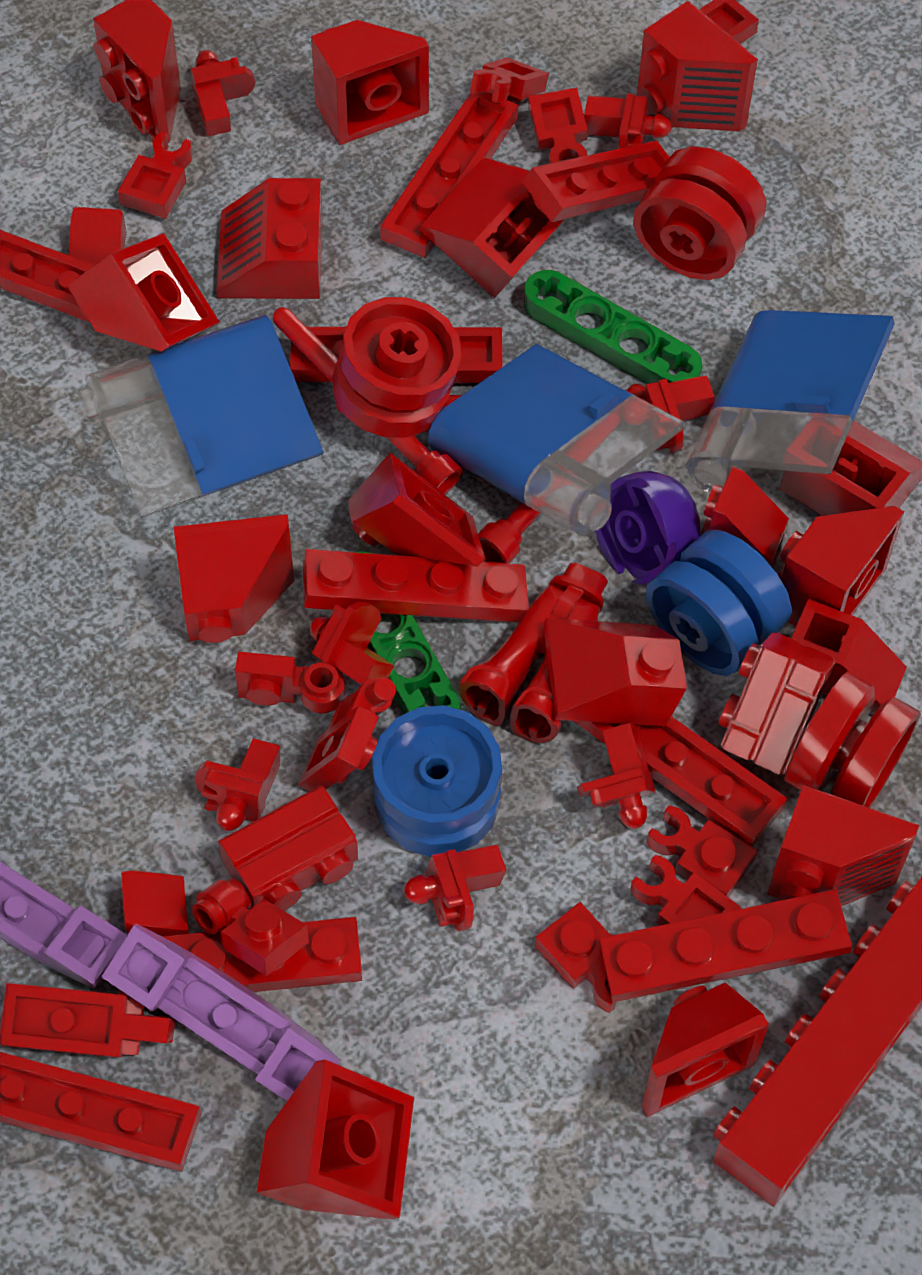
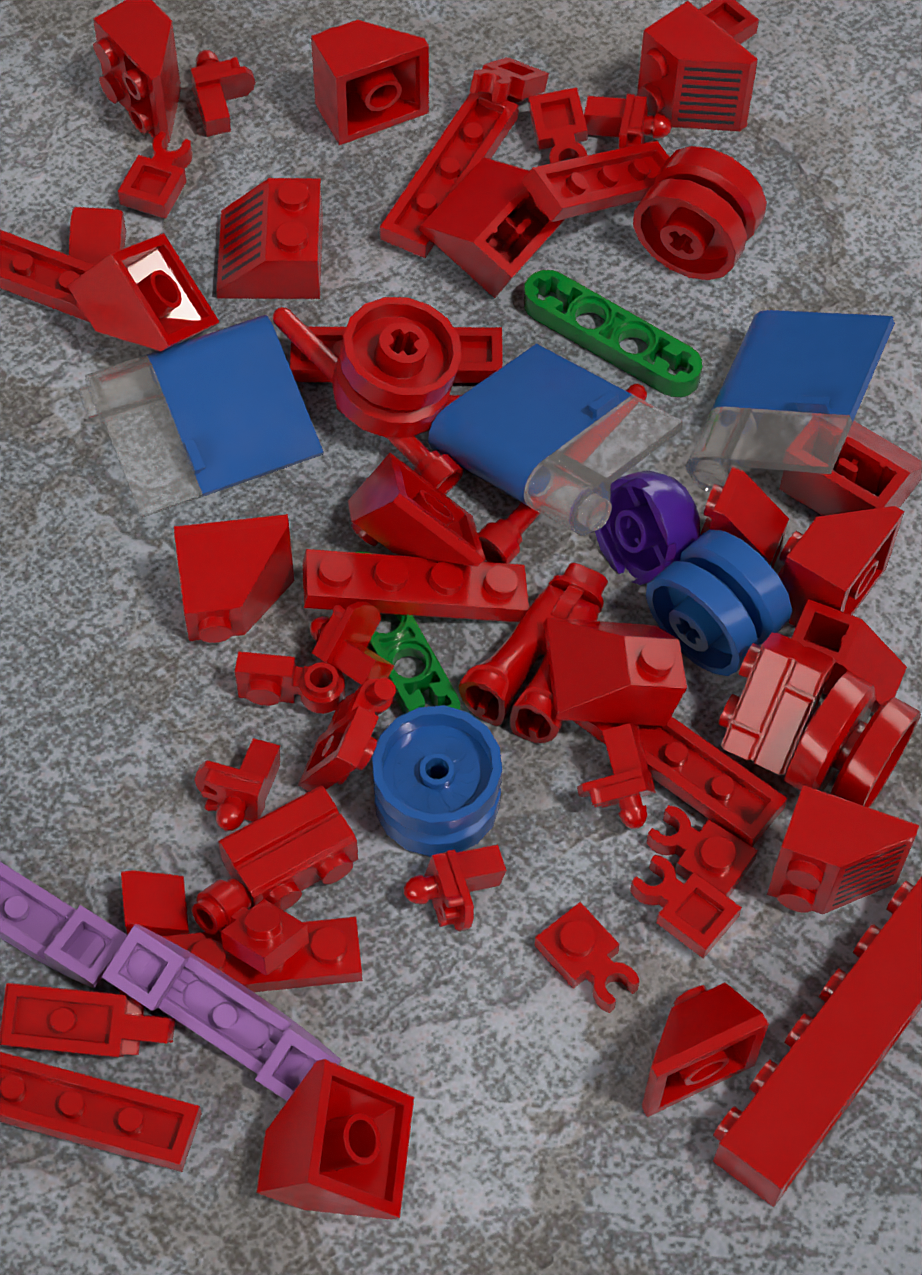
red plate [599,889,852,1003] -> none
red piece [622,375,715,453] -> none

